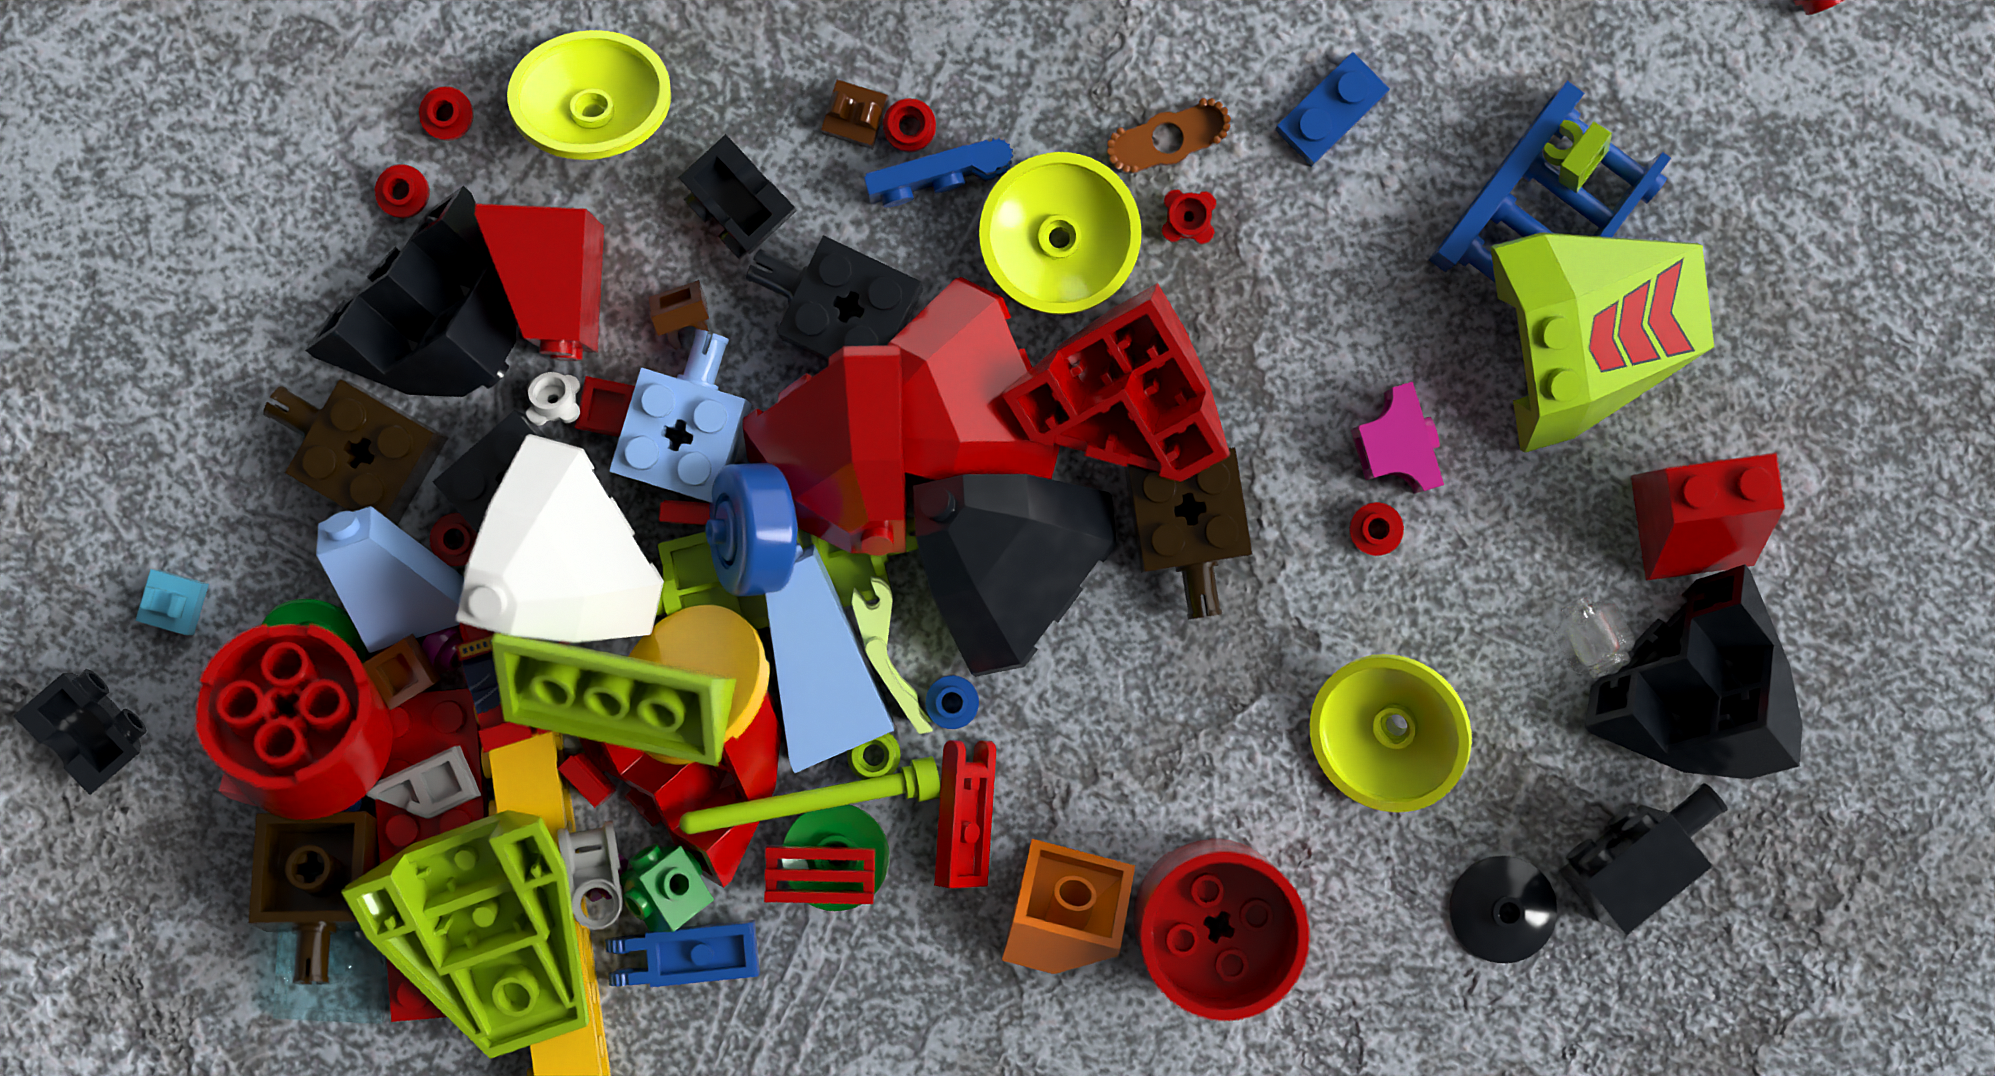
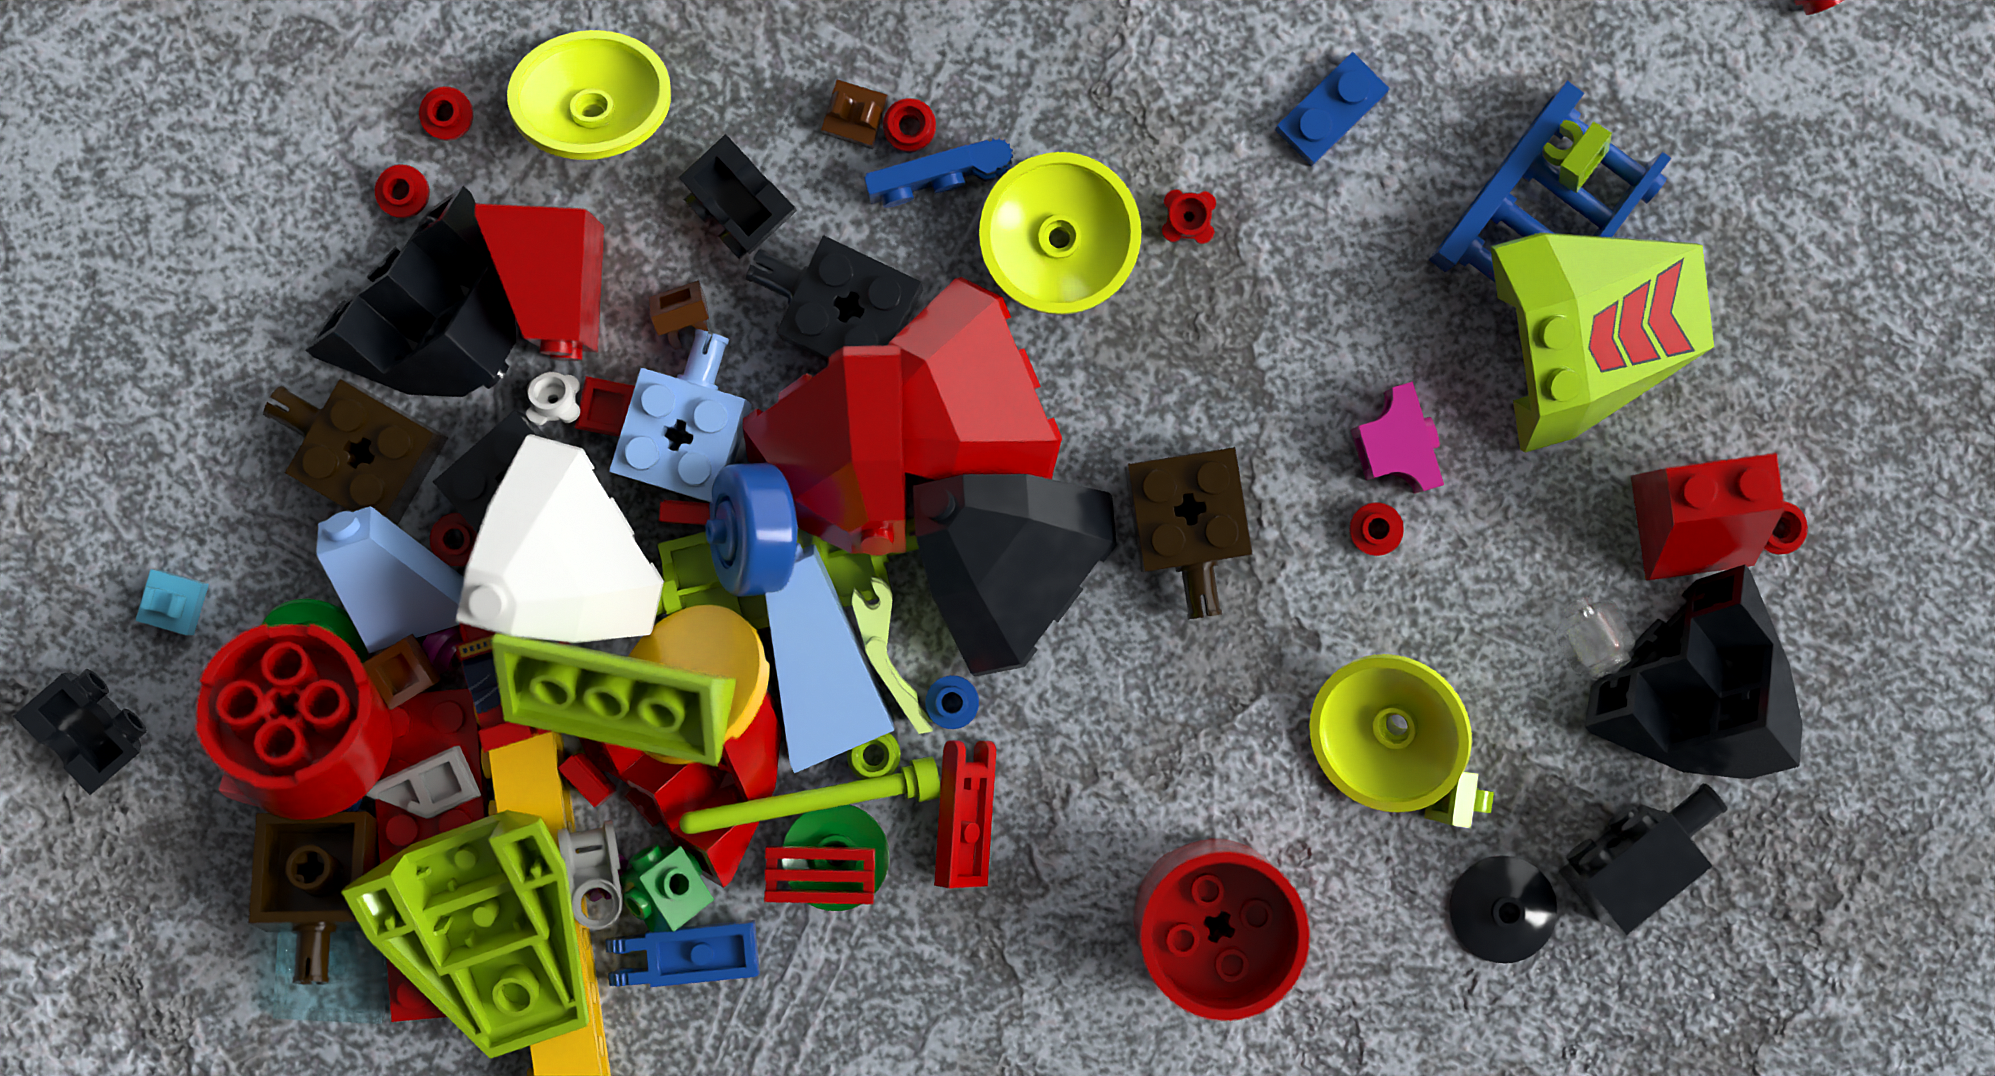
orange slope [1001,839,1135,974] -> none
red brick [1002,283,1230,482] -> none
dark orange piece [1107,98,1231,174] -> none
none -> tile [1424,771,1494,828]
none -> red plate [1763,501,1808,555]

